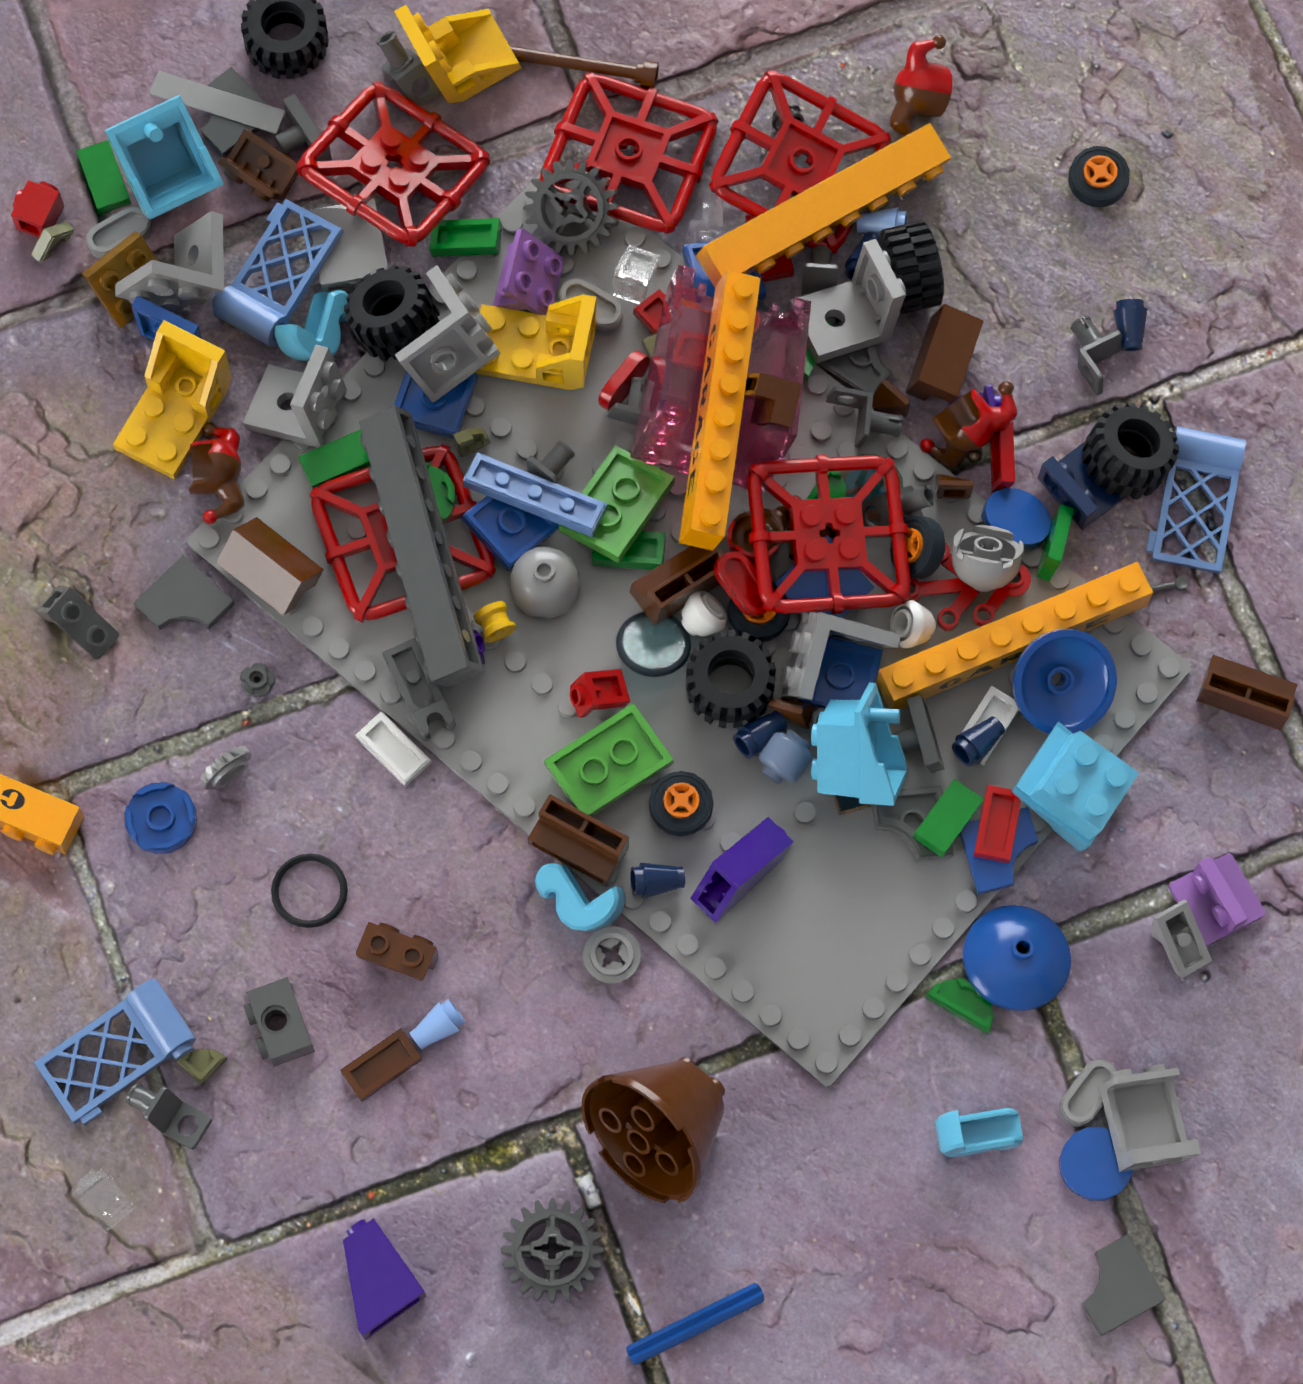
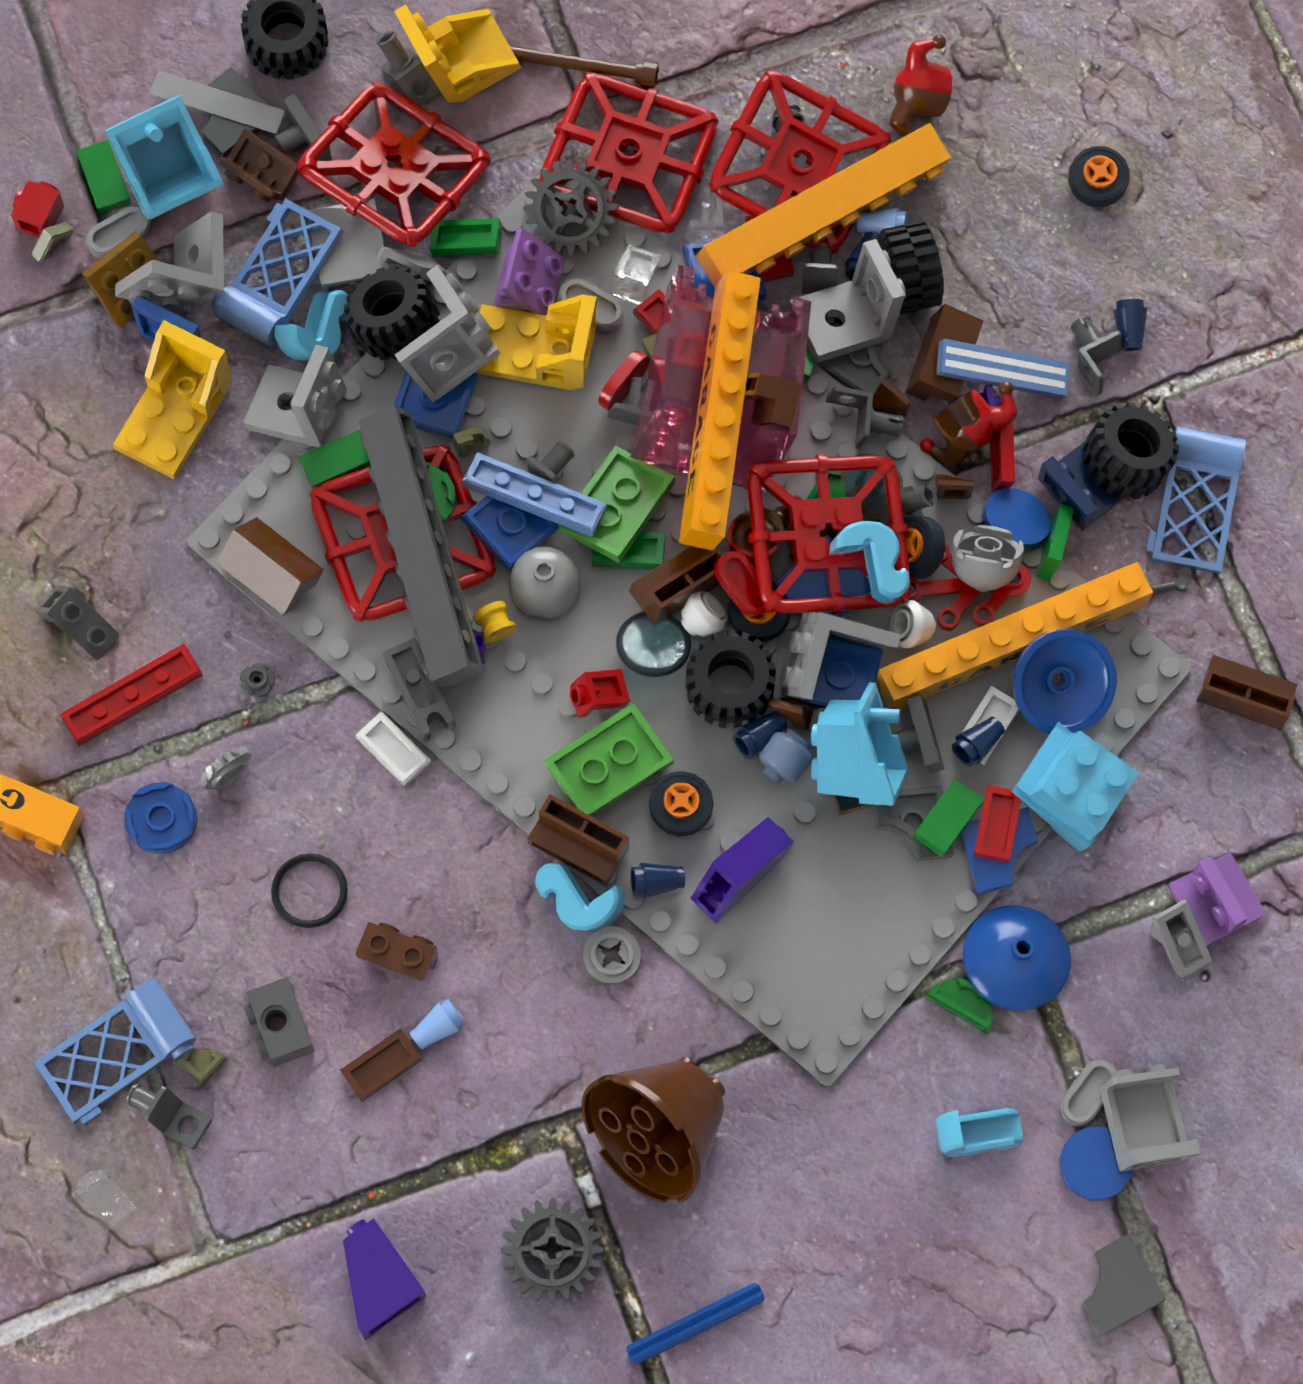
dark grey tile [133,555,235,630] -> none
reddish brown piece [189,422,245,524] -> none
none -> red tile [60,643,203,747]
none -> light grey tile [377,246,447,281]
none -> medium azure animal [829,521,910,604]
none -> medium blue tile [936,339,1069,399]

